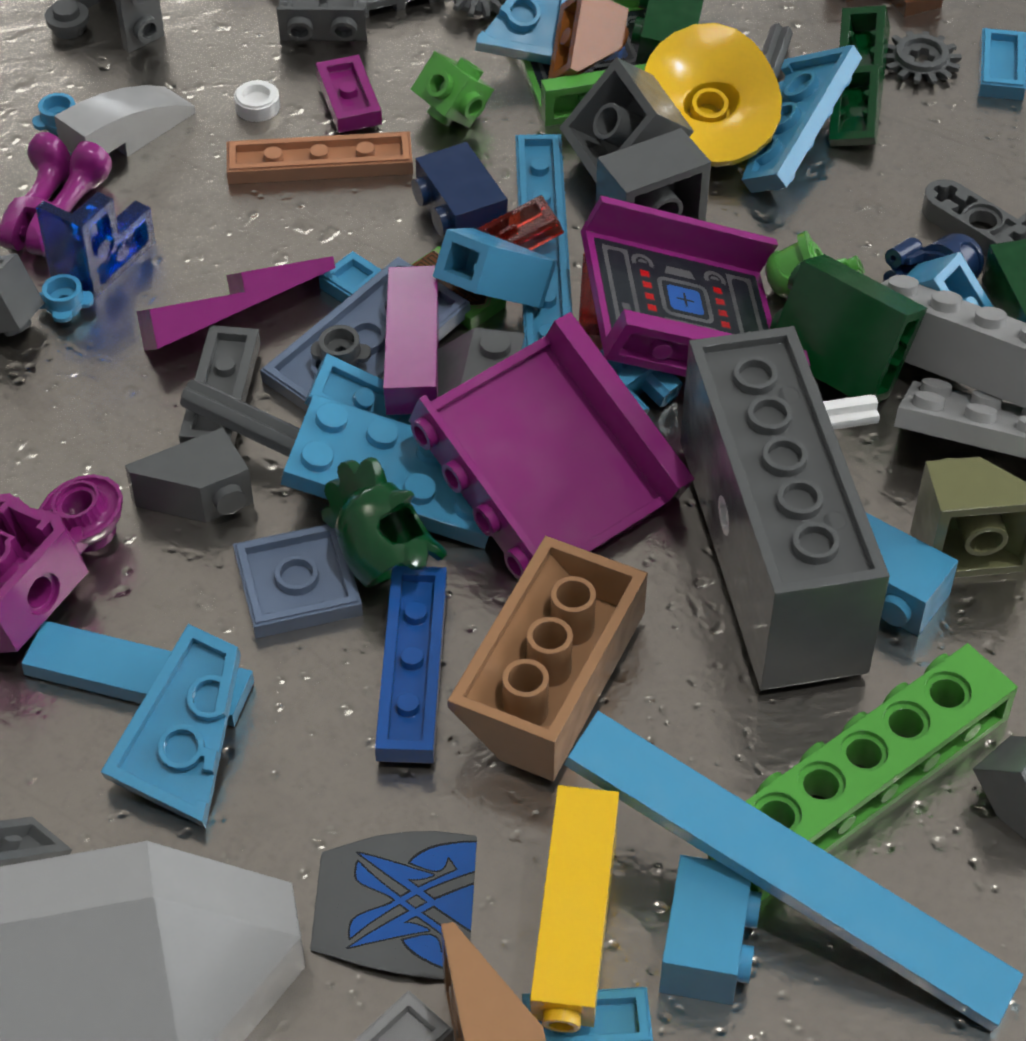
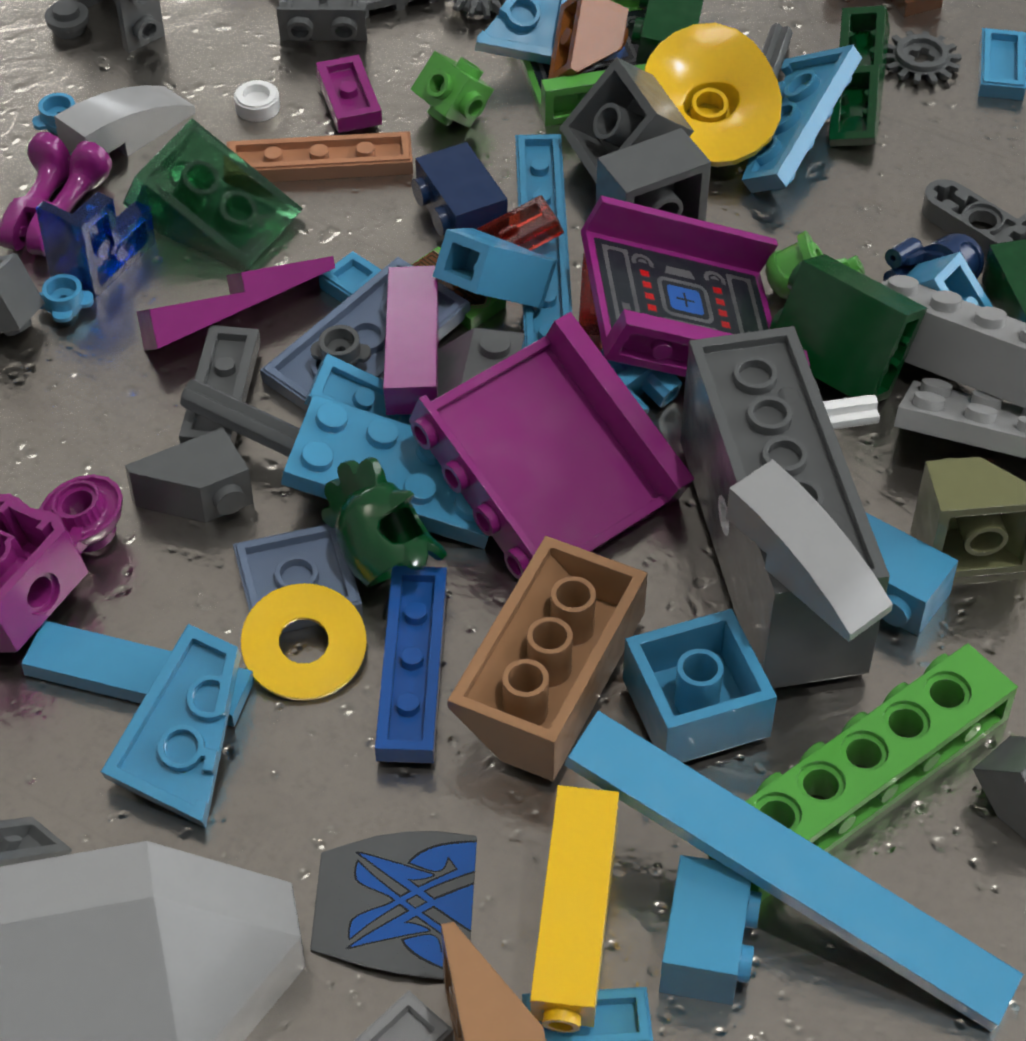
none -> clear green slope [123,118,303,272]
none -> yellow gear [241,583,367,701]
none -> dark azure brick [622,608,777,763]
none -> light grey slope [726,459,893,642]

